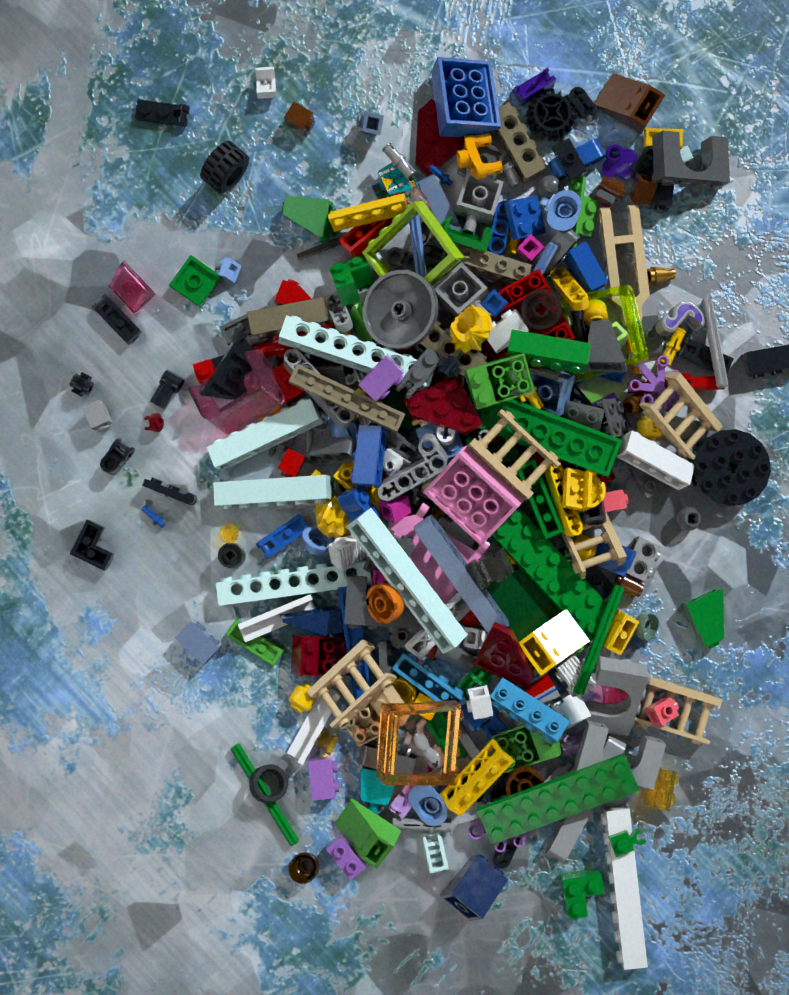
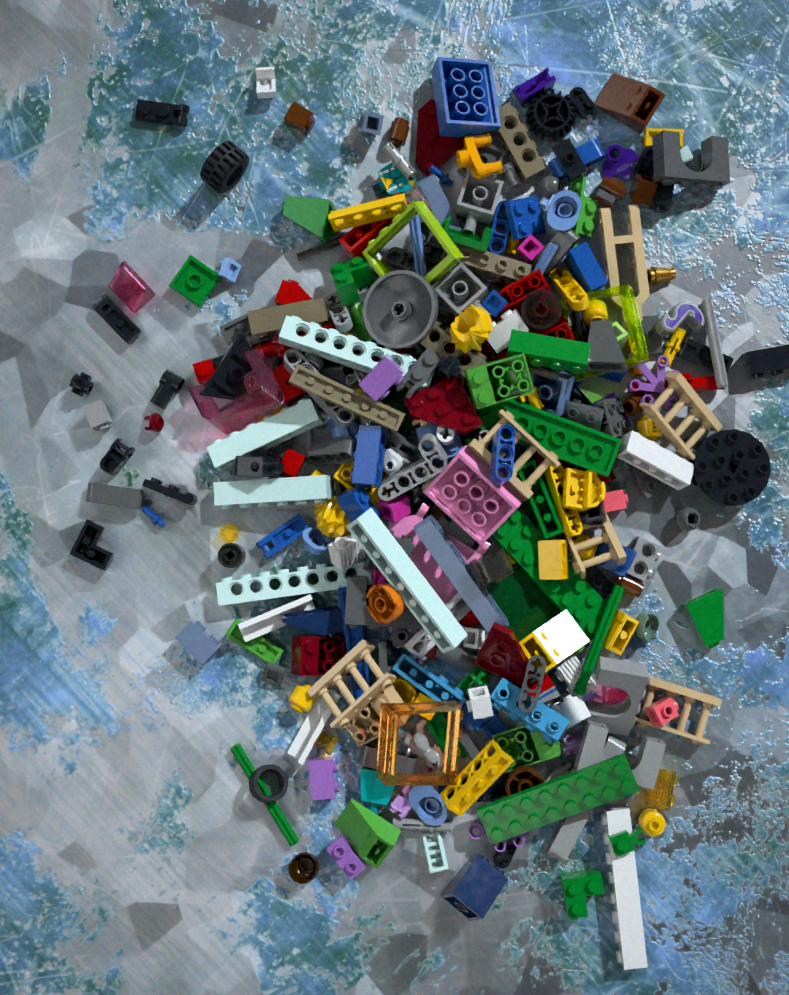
none -> dark grey beam [86,482,144,509]
none -> black torso [235,456,284,477]
none -> dark grey tile [262,662,286,687]
none -> dark grey tile [306,353,324,371]
none -> reddish brown brick [387,117,410,148]
none -> blue beam [490,424,516,486]
none -> dark grey beam [518,655,547,713]
none -> yellow panel [538,540,569,580]
none -> yellow head [638,809,666,837]

